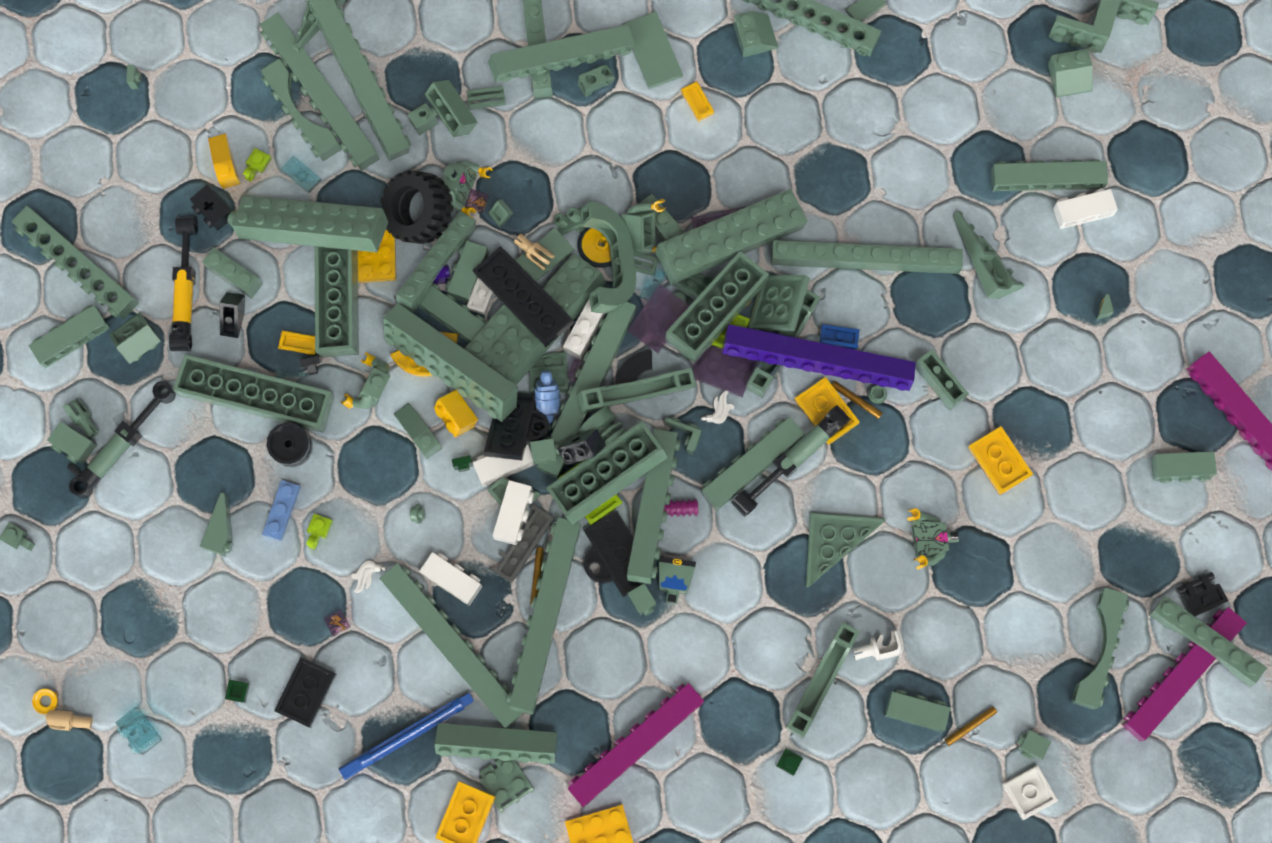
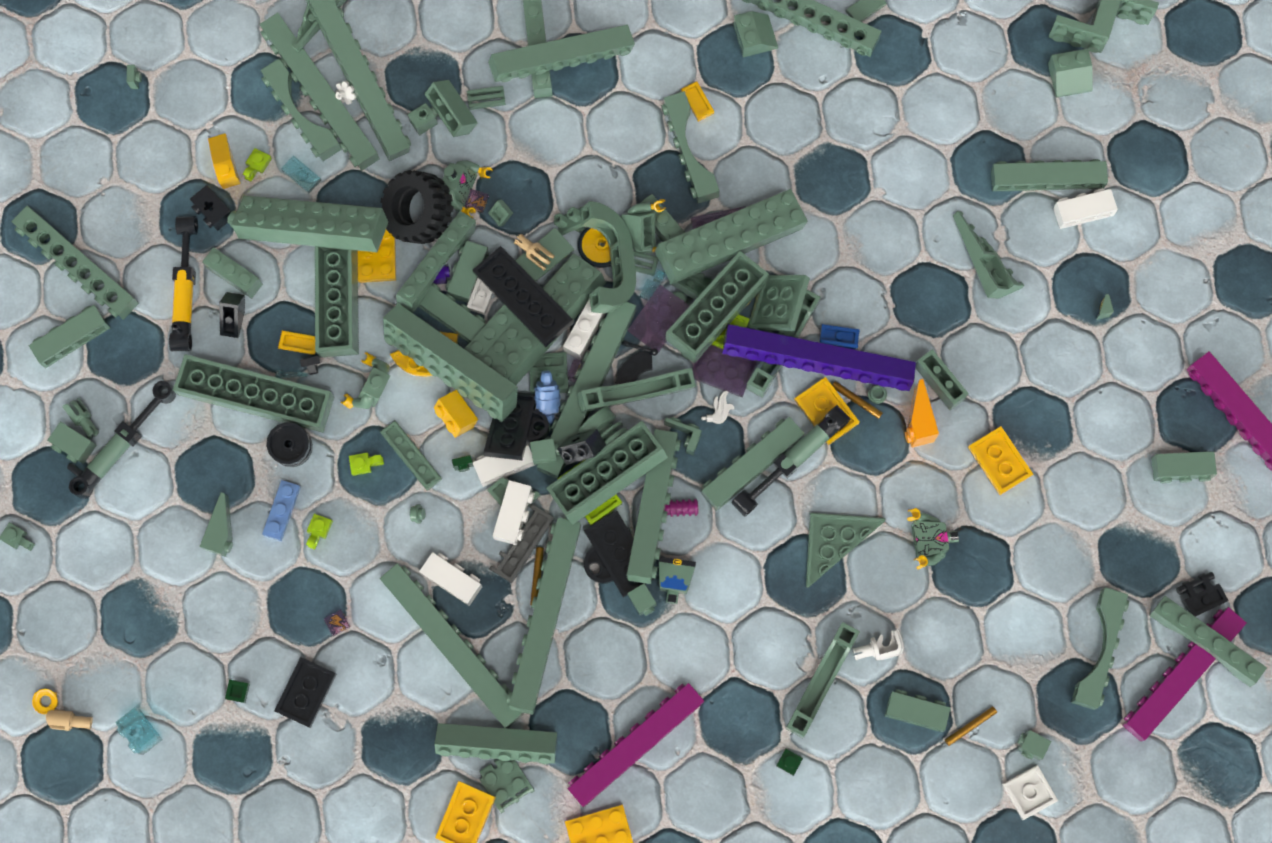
sand green slope [109,312,161,364] -> none
blue piece [338,693,474,780] -> none
white piece [351,561,387,593] -> none
sand green slope [394,403,442,459] -> none
sand green leg [578,65,615,97] -> none
sand green tile [622,12,683,89] -> none
sand green brick [771,240,963,274] -> none
none -> white plant [336,81,356,105]
none -> lime plate [349,452,384,476]
none -> sand green tile [380,420,442,491]
none -> black hinge [621,340,658,356]
none -> sand green arch [661,91,720,204]
none -> light orange slope [905,379,939,448]

